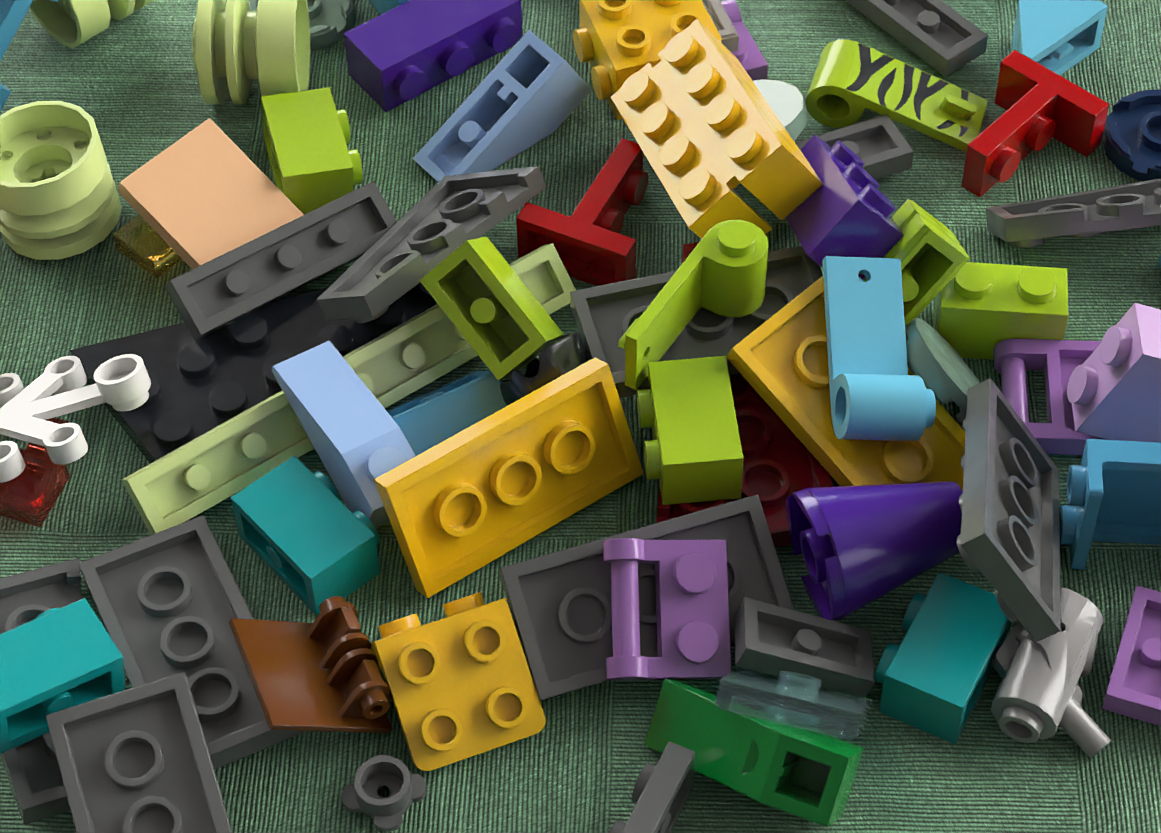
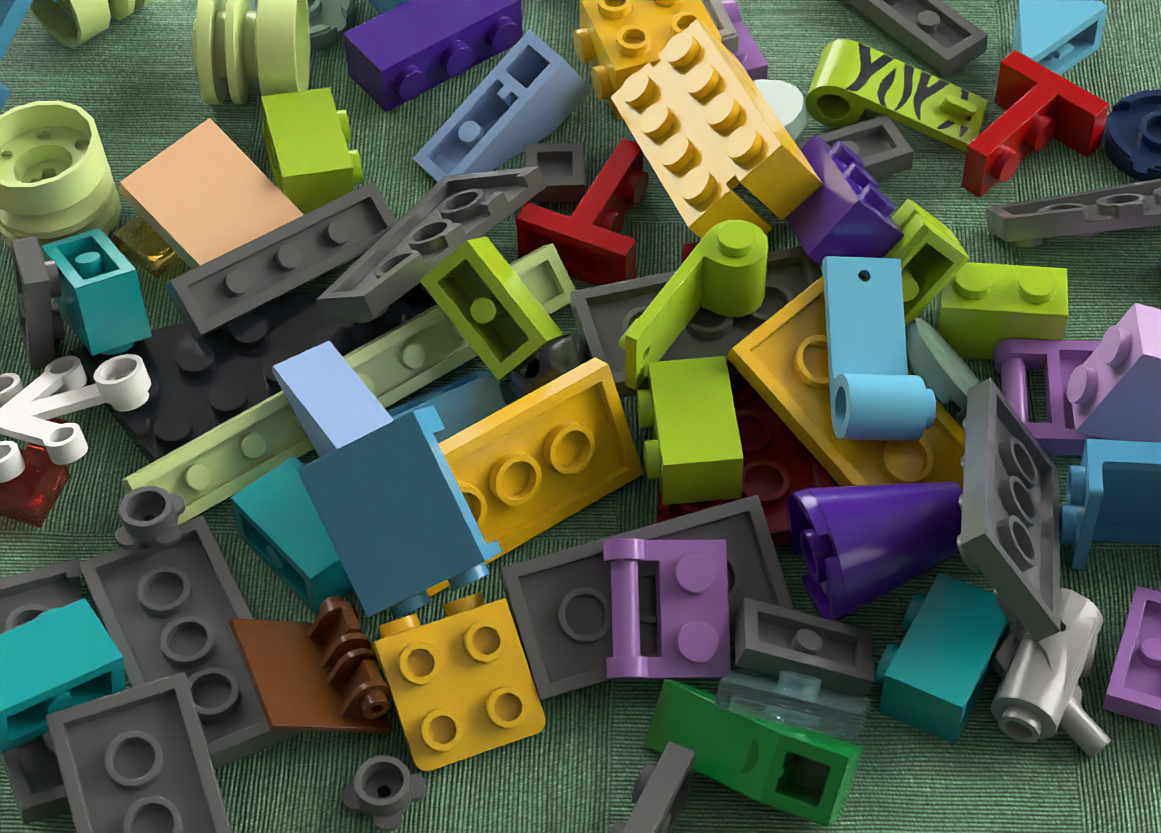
none -> dark grey plate [11,236,64,370]
none -> teal brick [41,228,152,356]
none -> dark grey plate [115,486,185,549]
none -> dark azure panel [296,405,502,619]
none -> dark grey plate [525,142,585,203]

